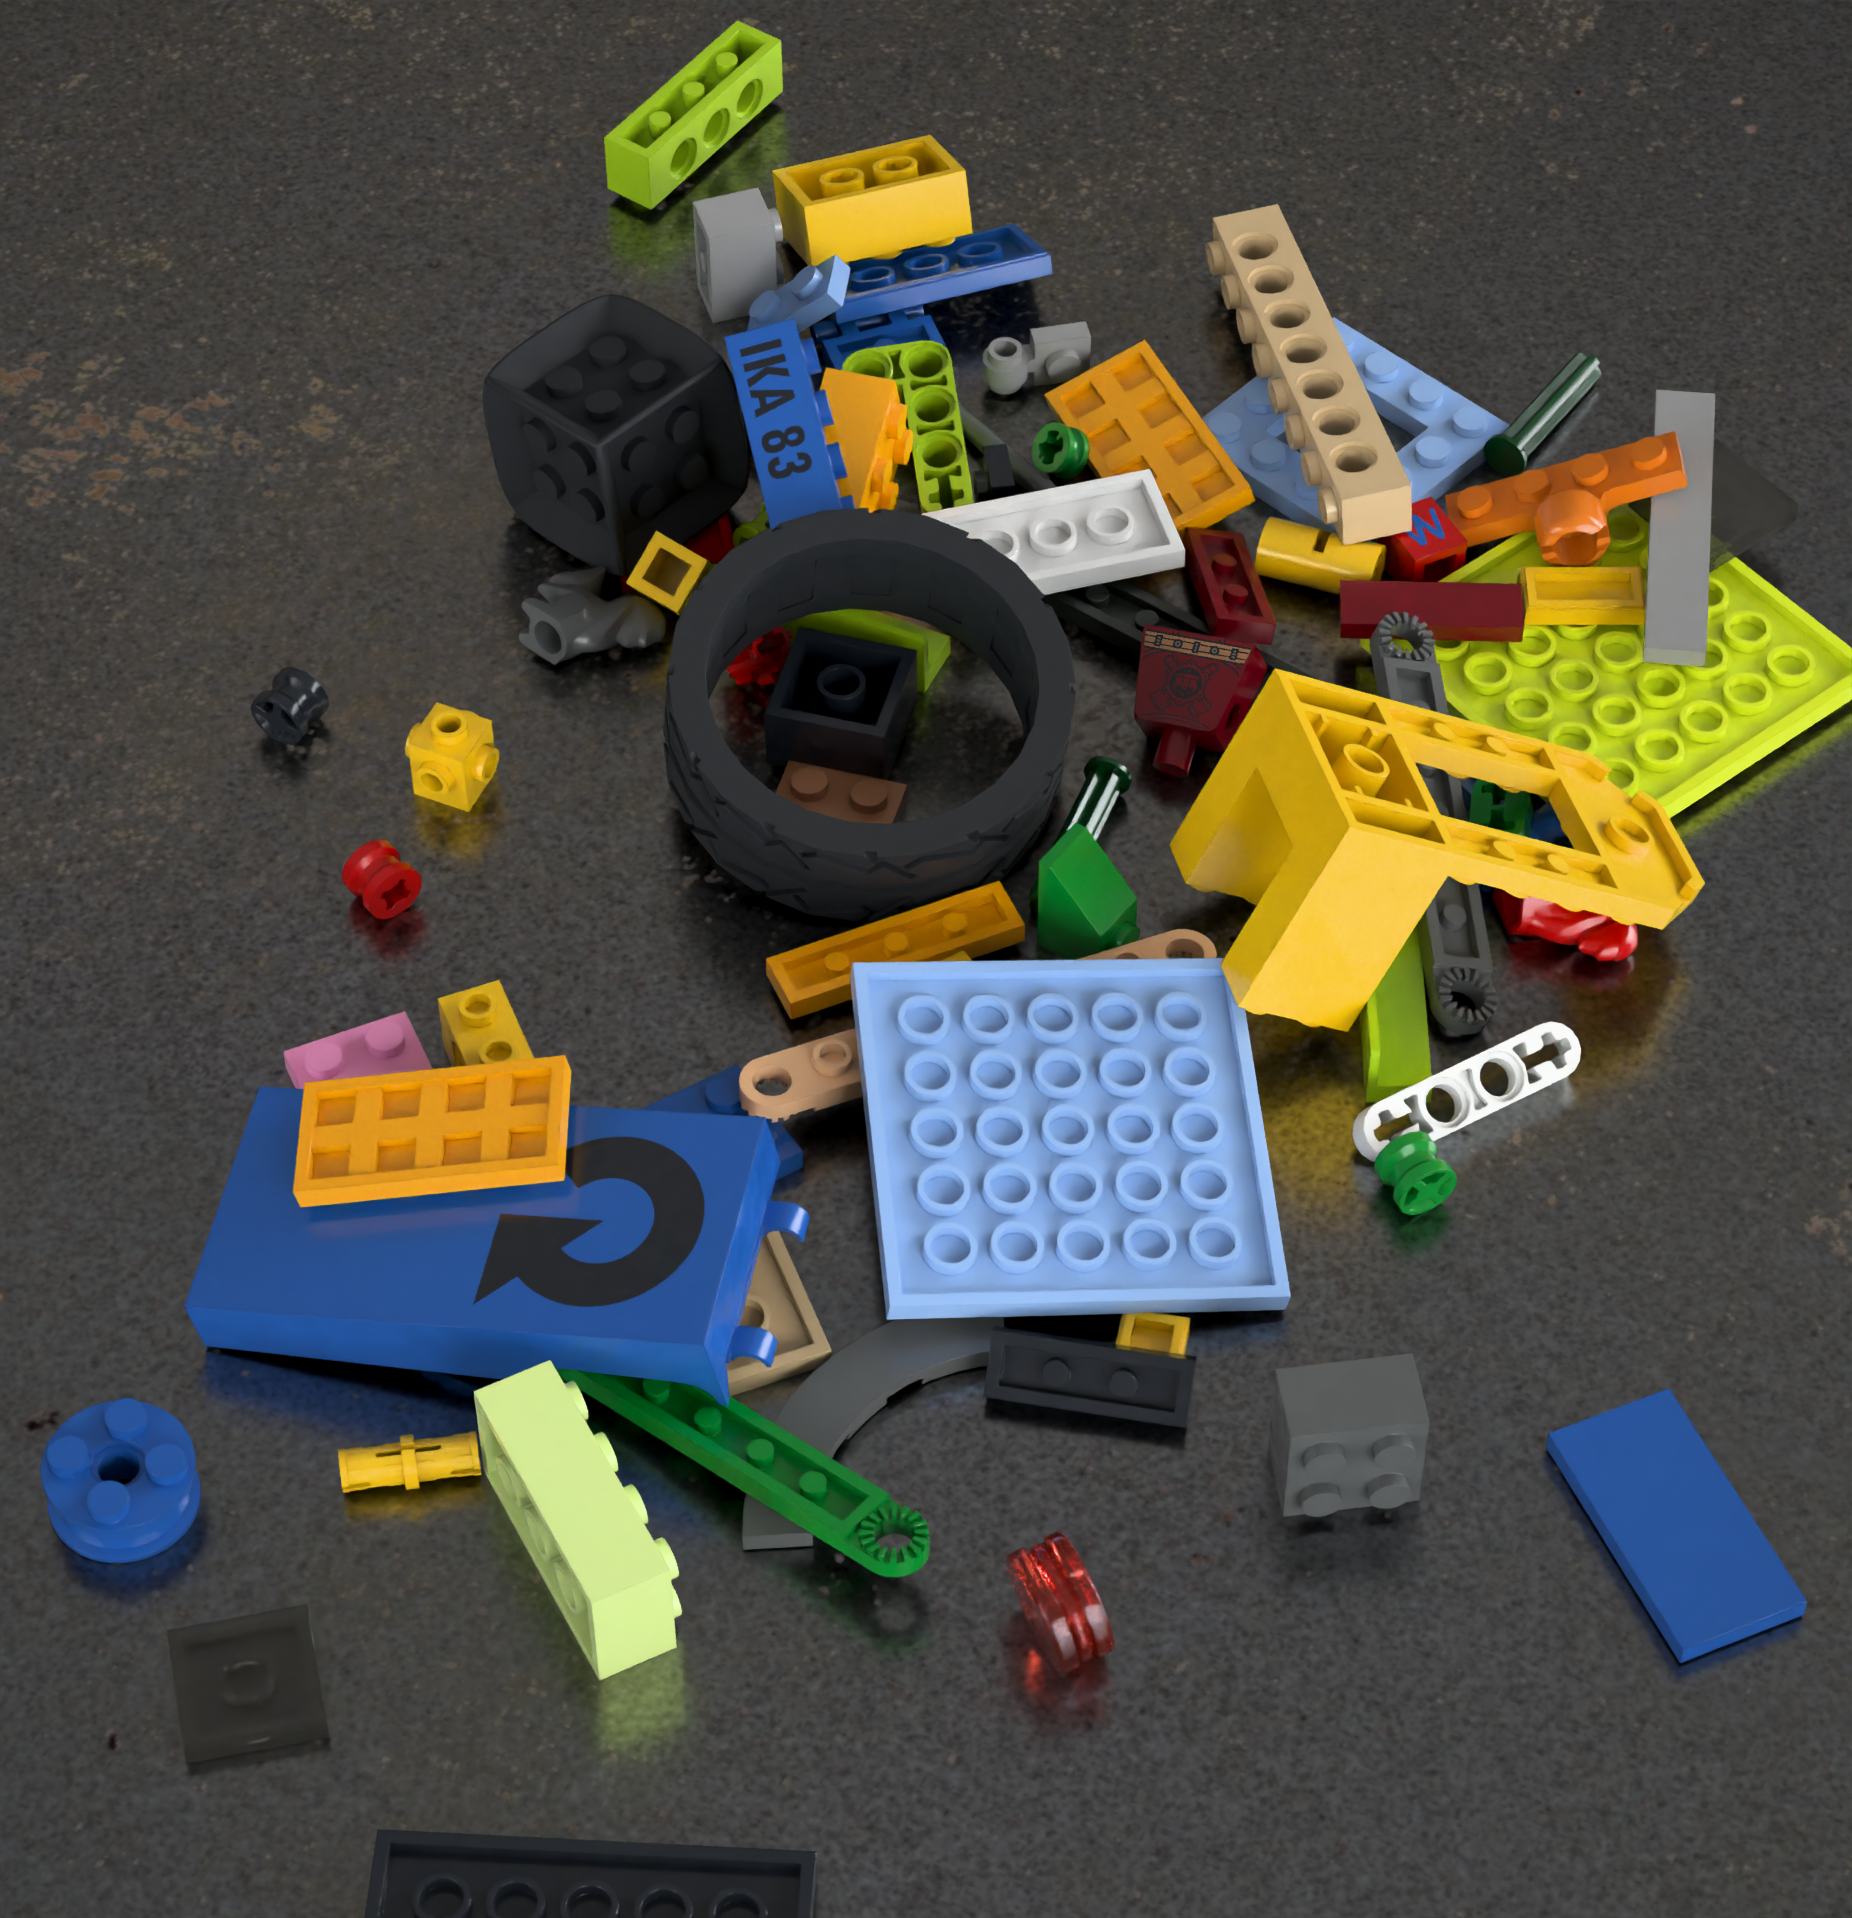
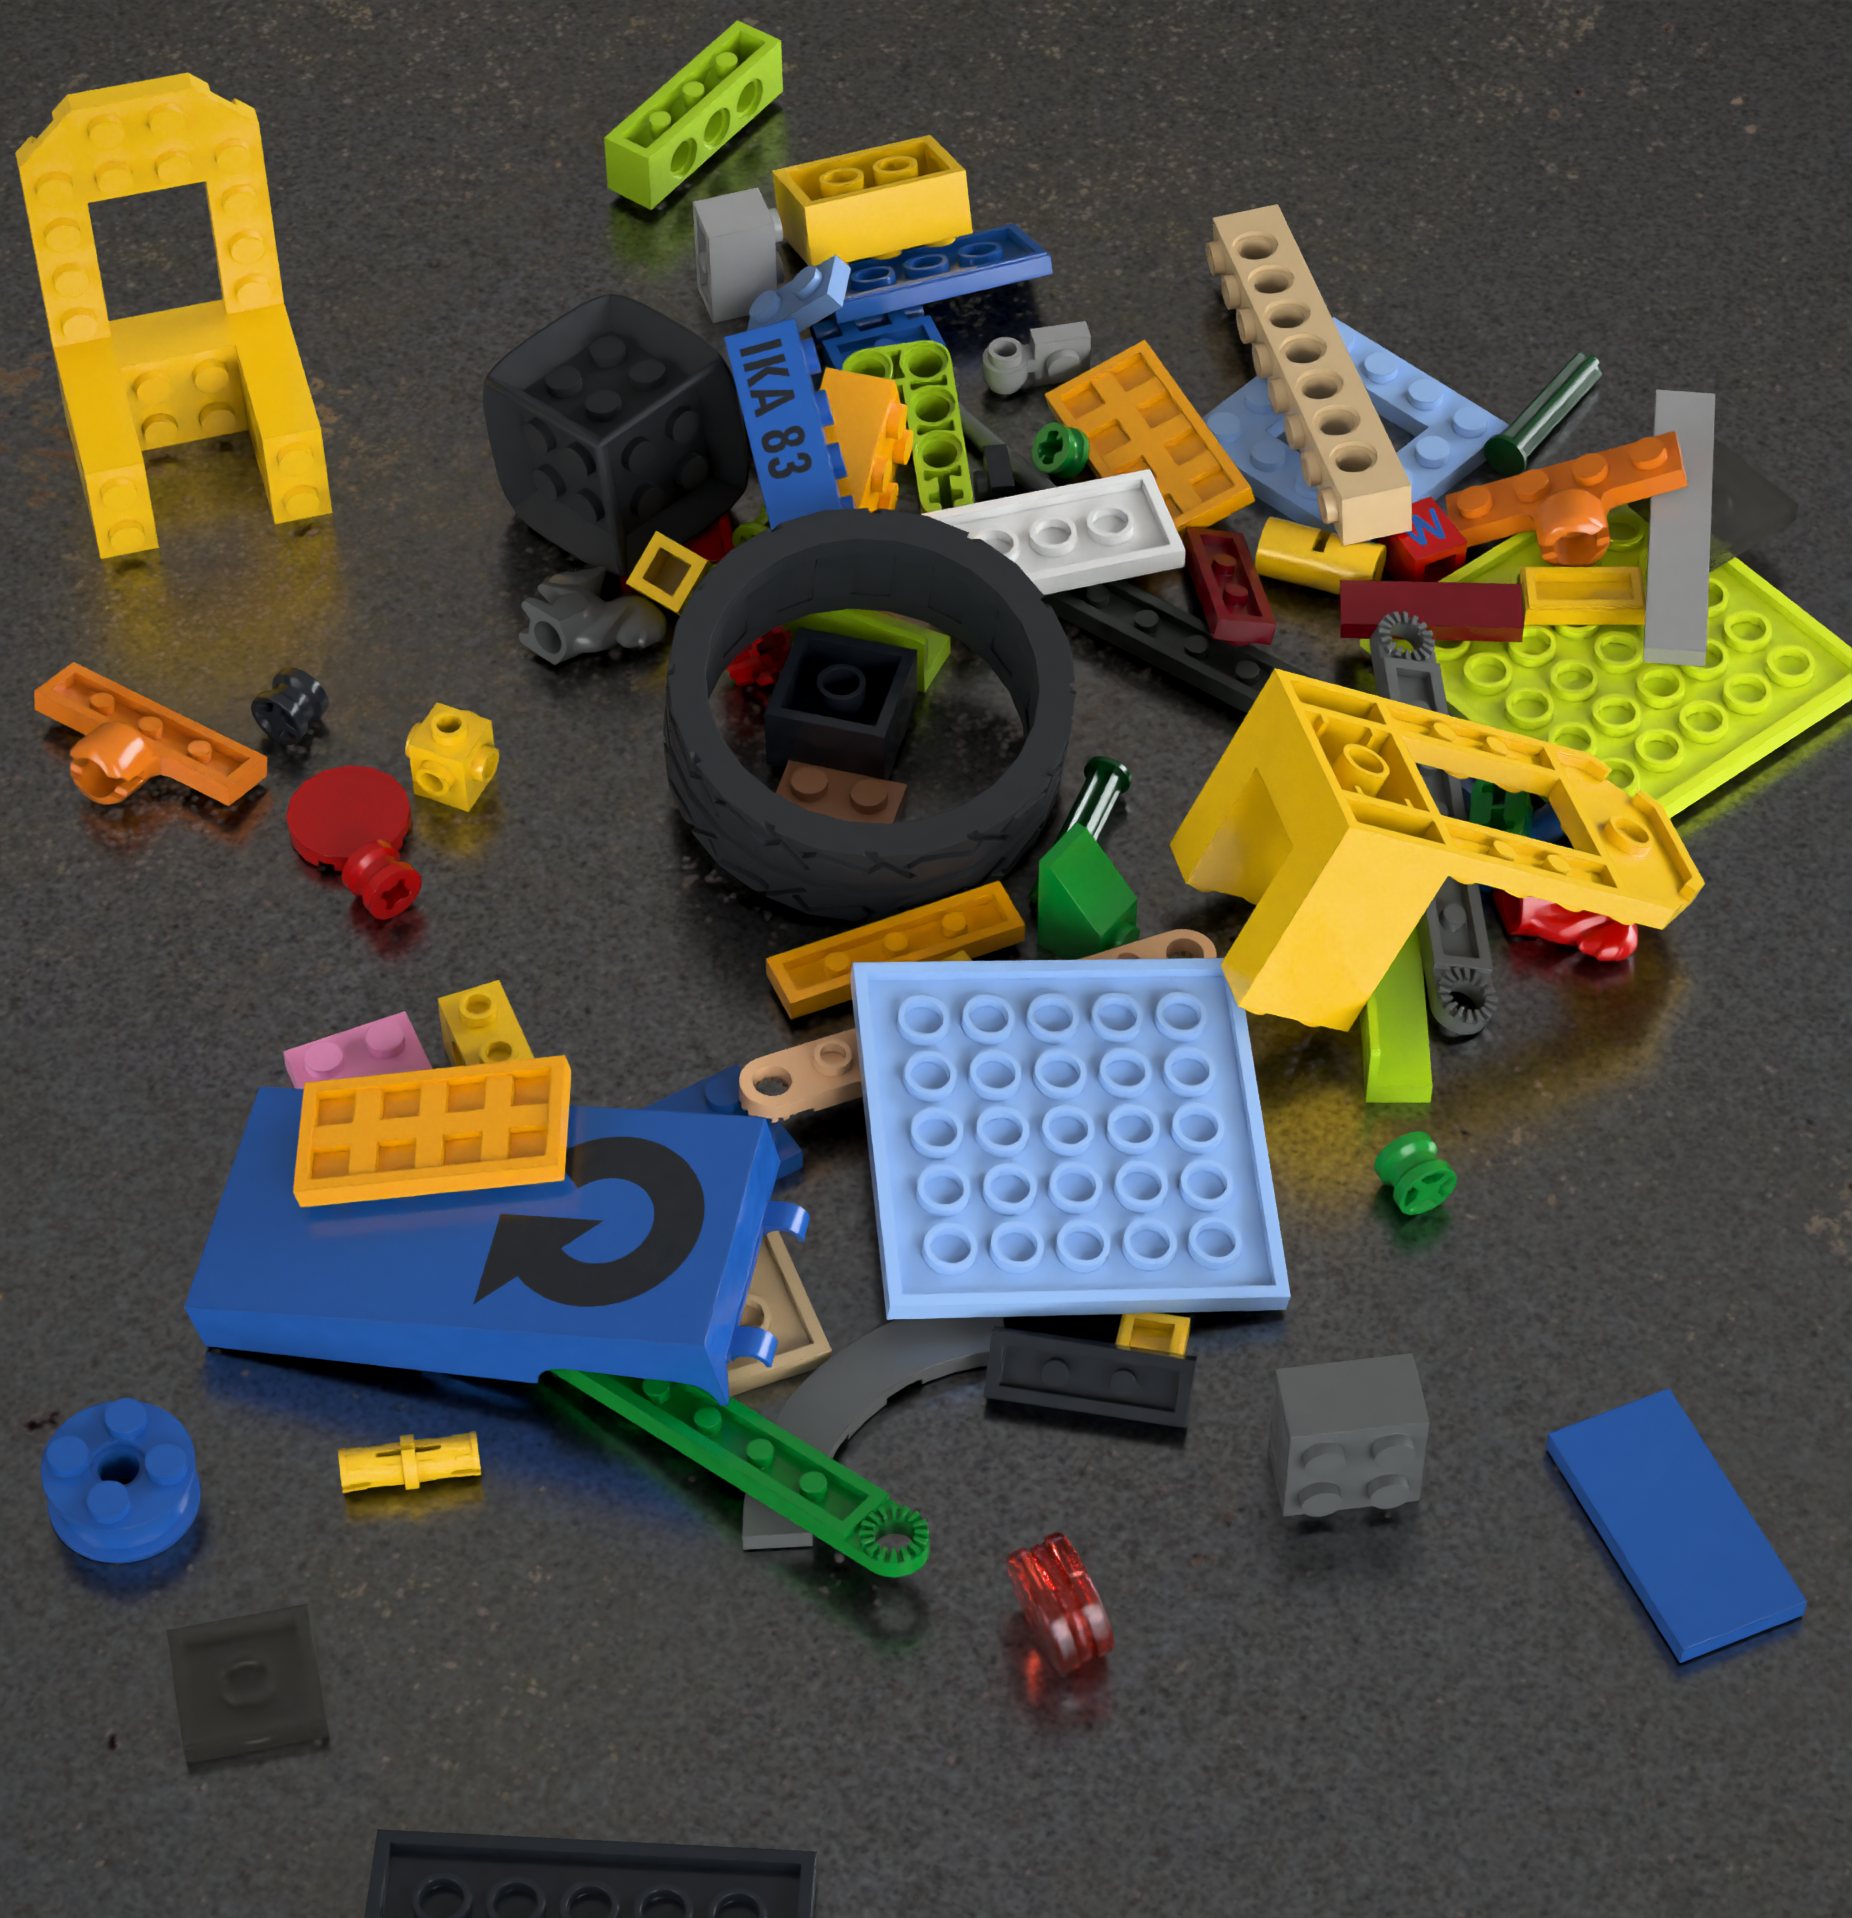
yellowish green brick [473,1360,682,1681] -> none
dark red torso [1134,624,1267,777] -> none
white beam [1352,1022,1581,1162] -> none
none -> yellow bracket [15,73,332,559]
none -> orange plate [34,662,267,806]
none -> red tile [286,765,412,871]

